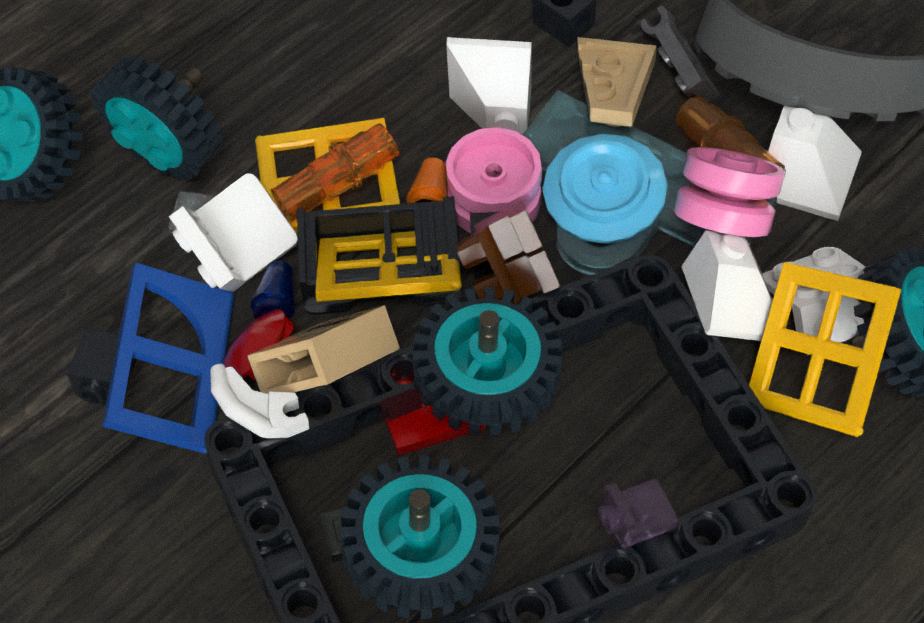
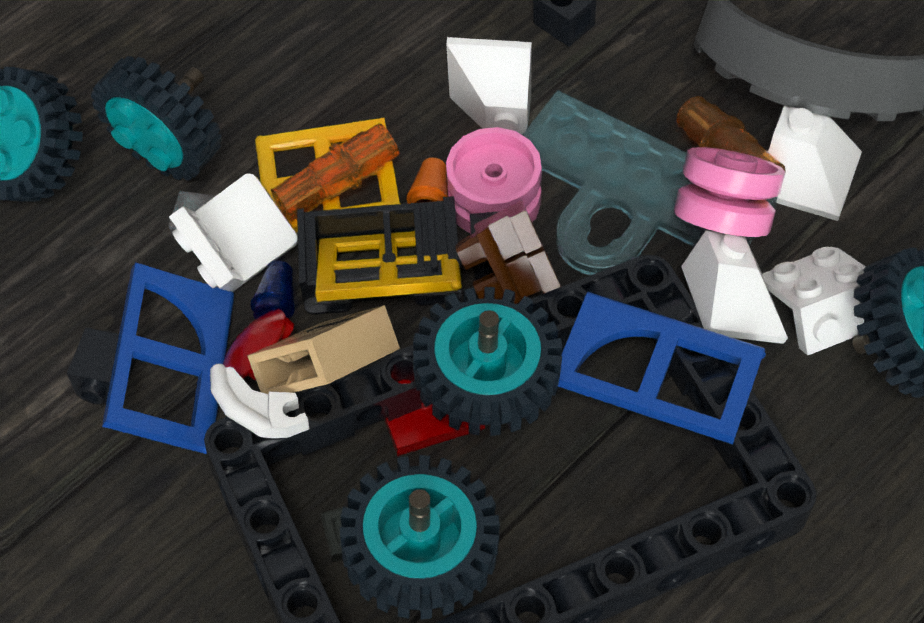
medium azure piece [542,133,668,244] -> none
tan wing [577,37,656,127] -> none
clear purple bracket [598,478,679,549] -> none
flat silver plate [641,6,720,104] -> none
yellow window [749,262,901,437] -> none
none -> blue window [558,292,766,445]

